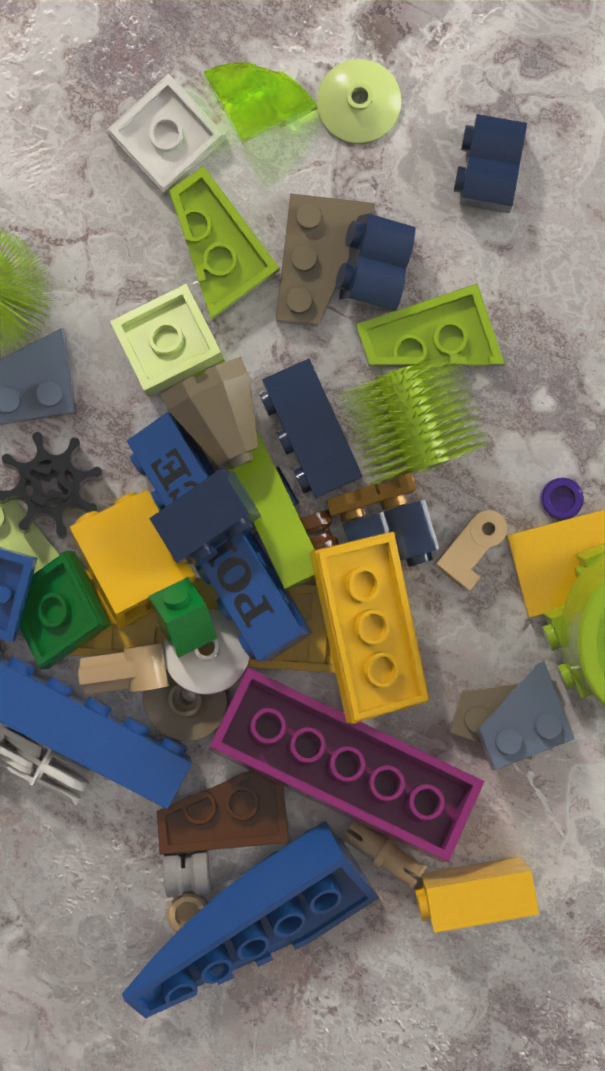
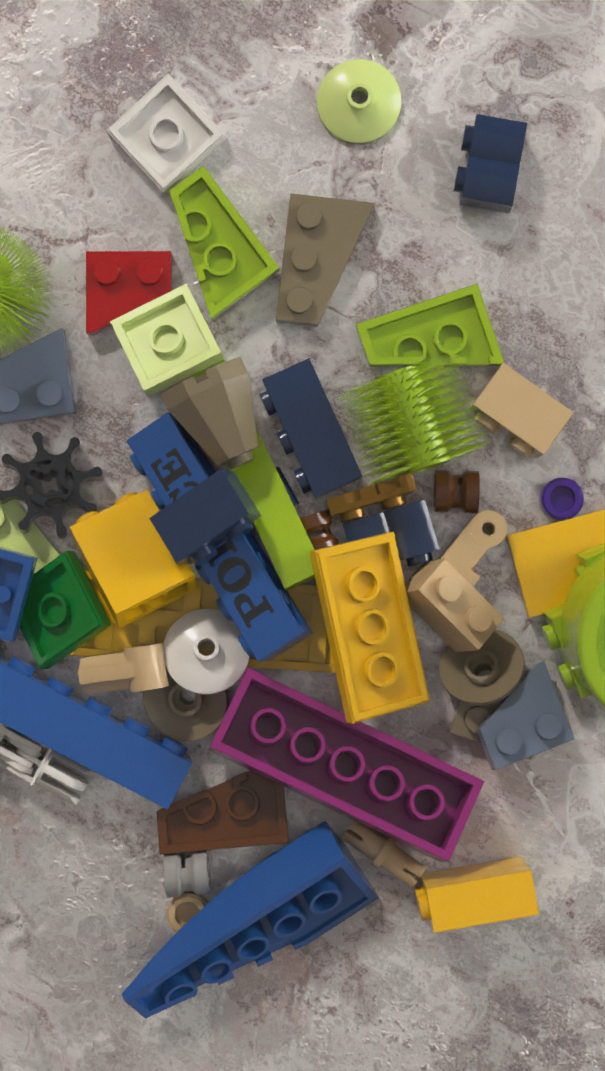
green brick [149,577,217,658] -> none
clear neon green brick [203,62,317,144] -> none
dark blue brick [336,213,416,312] -> none
none -> red wing [86,251,172,335]
none -> tan brick [405,558,504,652]
none -> reddish brown wheel [433,470,480,513]
none -> dark tan dish [439,629,525,705]
none -> tan brick [470,363,574,458]

